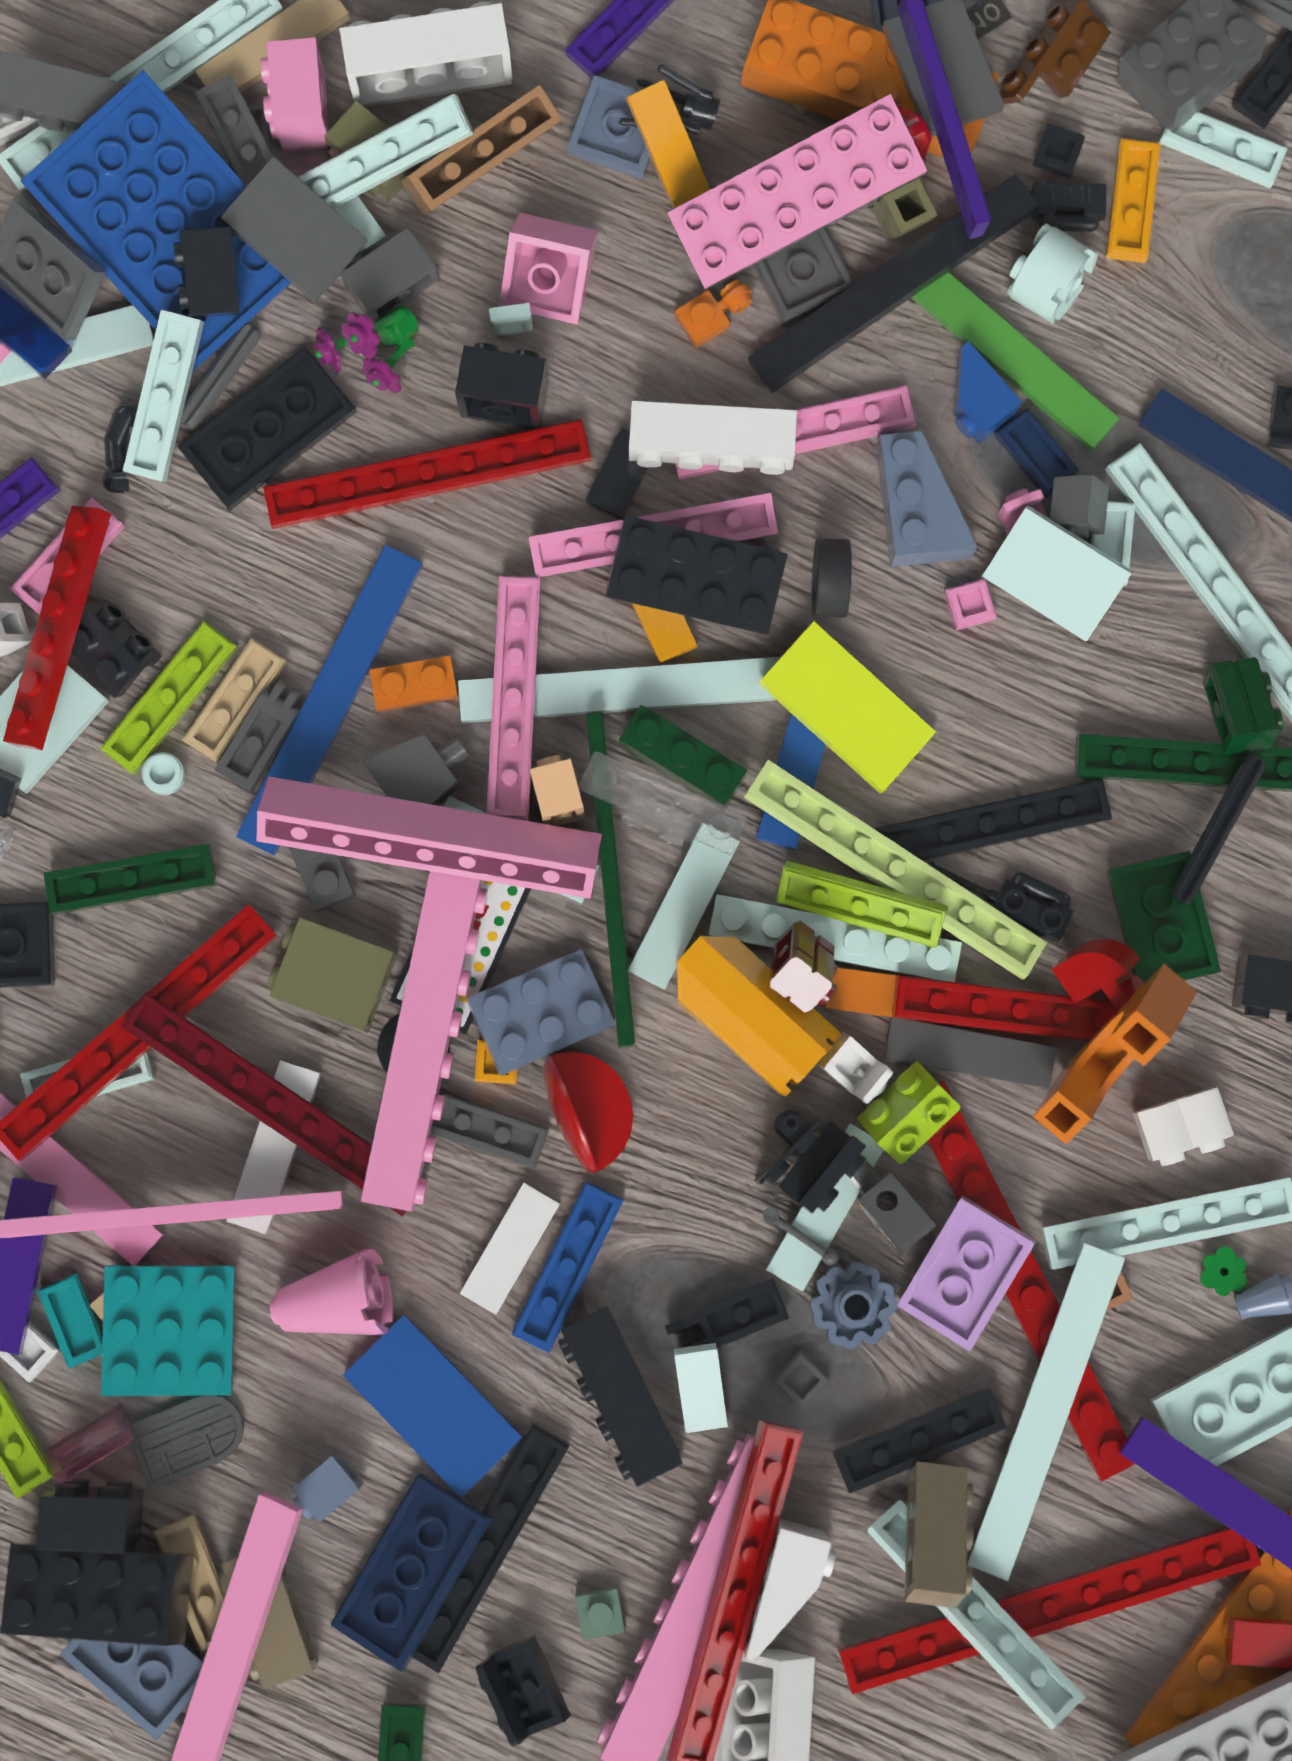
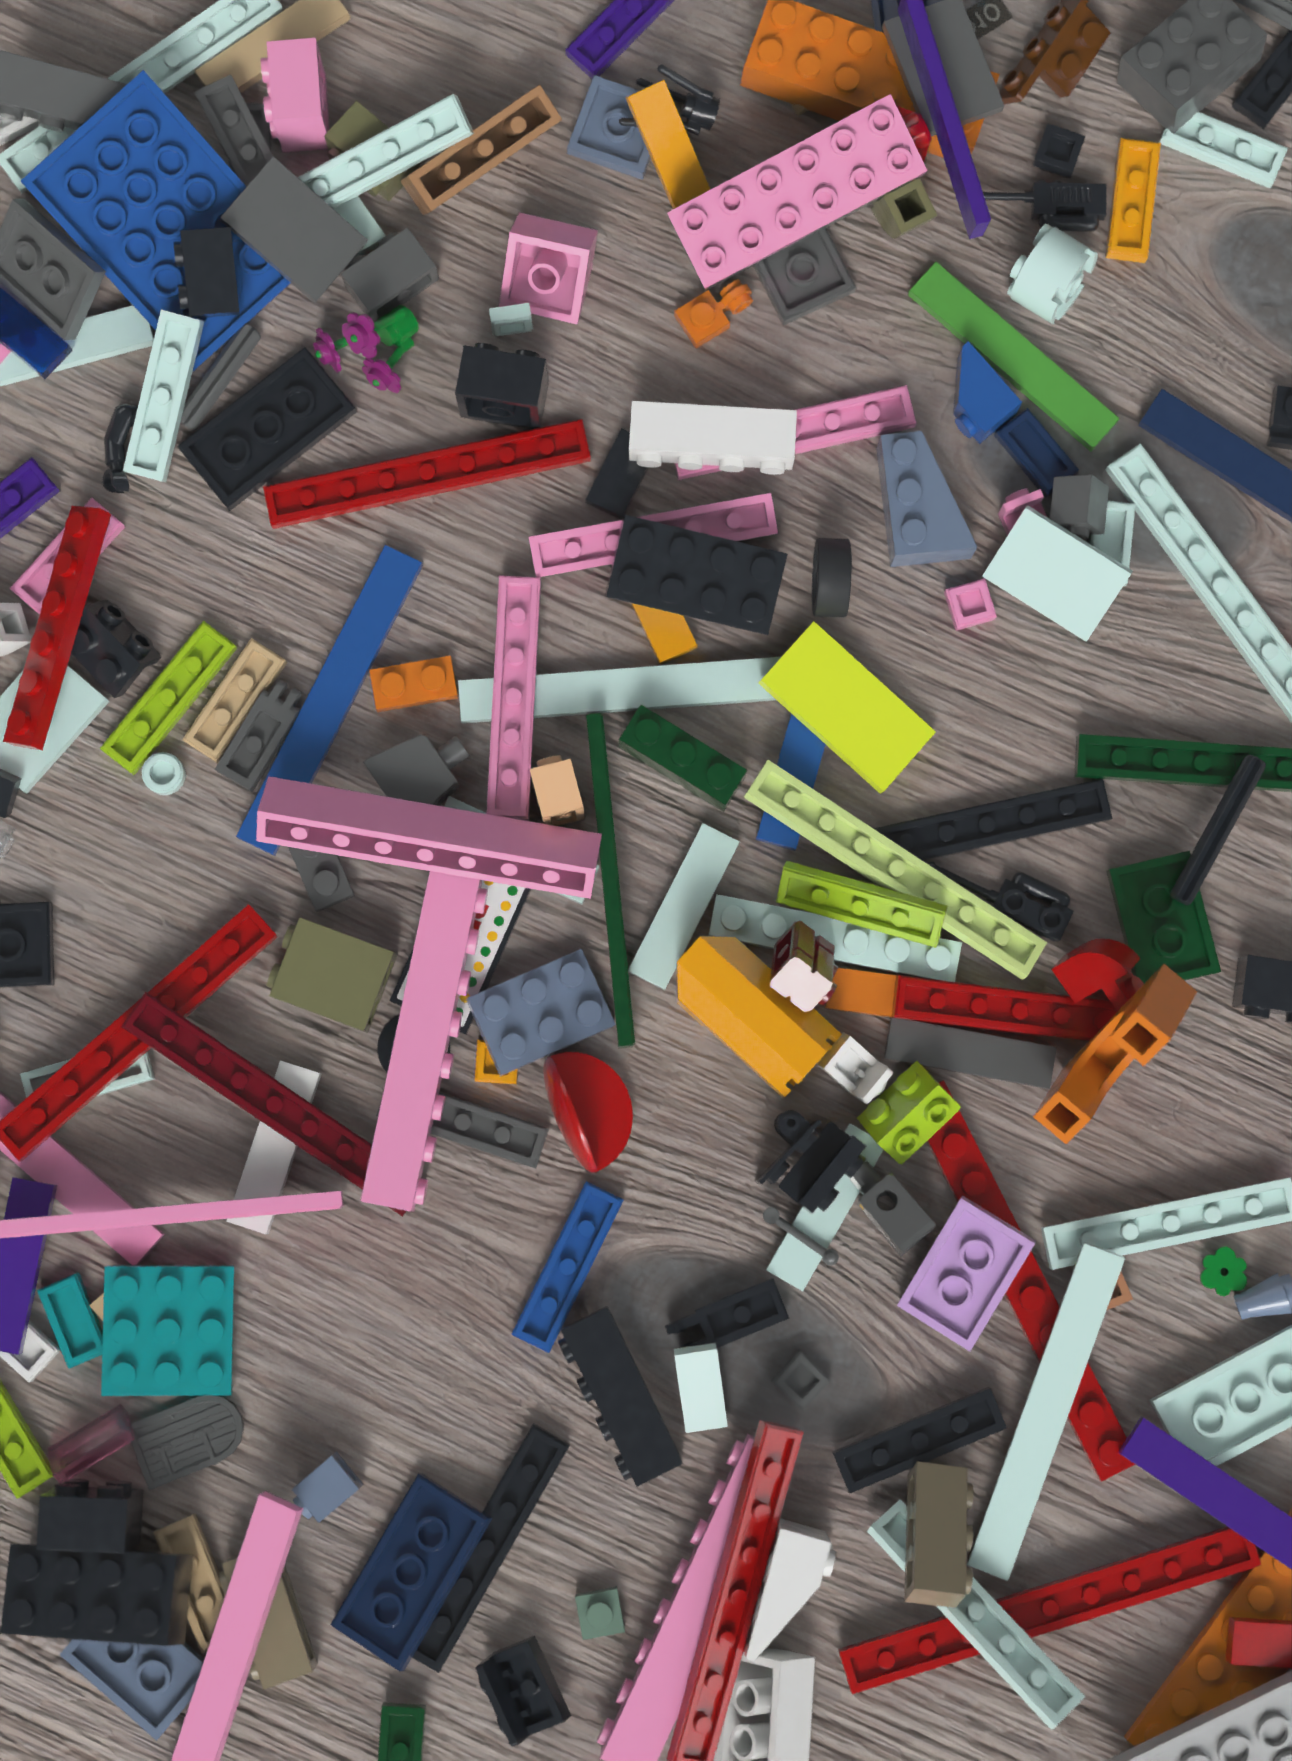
dark green plate [43,844,218,915] -> none
bright pink cone [270,1249,393,1335] -> none
white brick [339,2,513,107] -> none
blue tile [343,1314,523,1498] -> none
white tile [460,1183,560,1315] -> none
clear bracket [579,752,747,855] -> none
black tile [748,174,1039,393] -> none
sand blue plant [809,1262,897,1349] -> none
white brick [1132,1087,1234,1166] -> none
dark green brick [1202,657,1283,755] -> none

